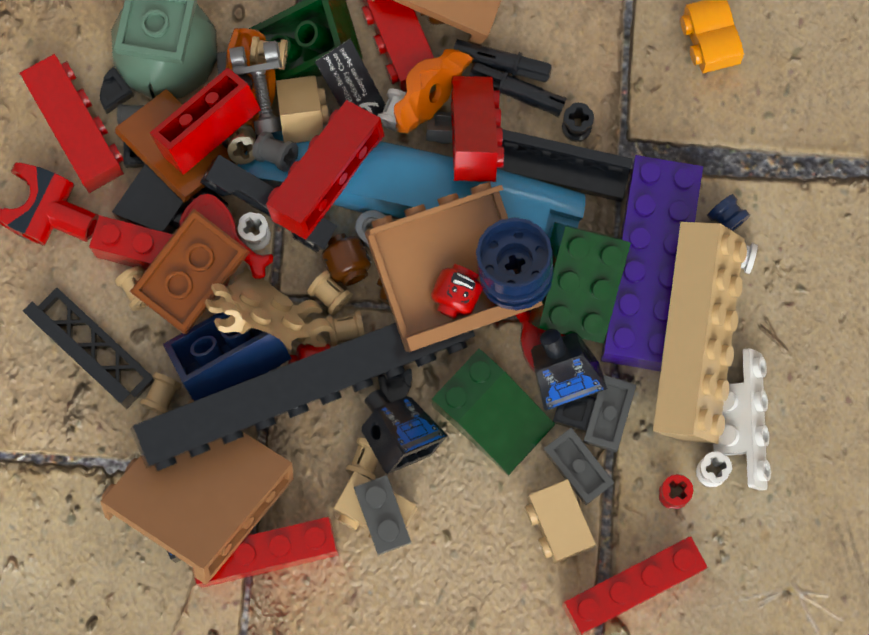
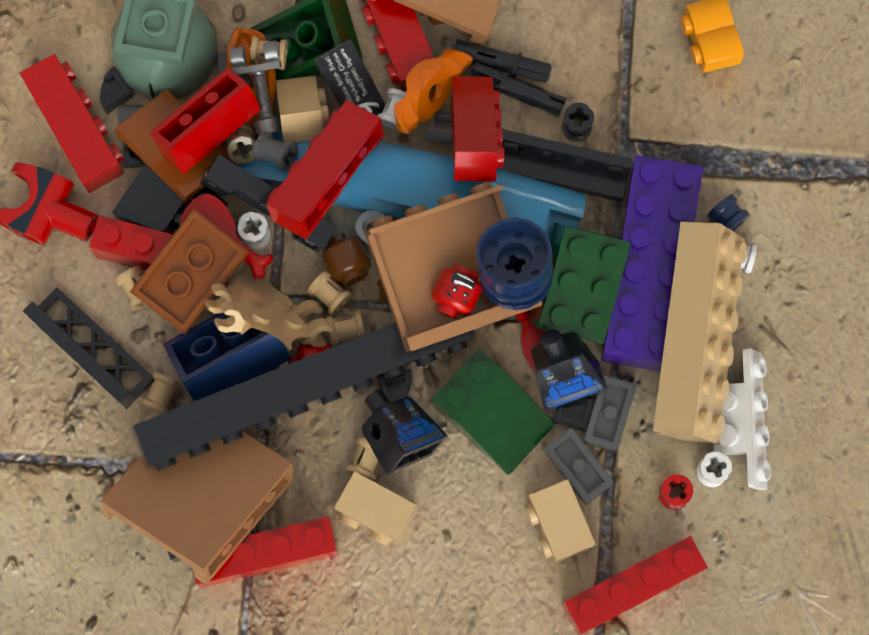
dark grey plate [354,475,412,556] -> none

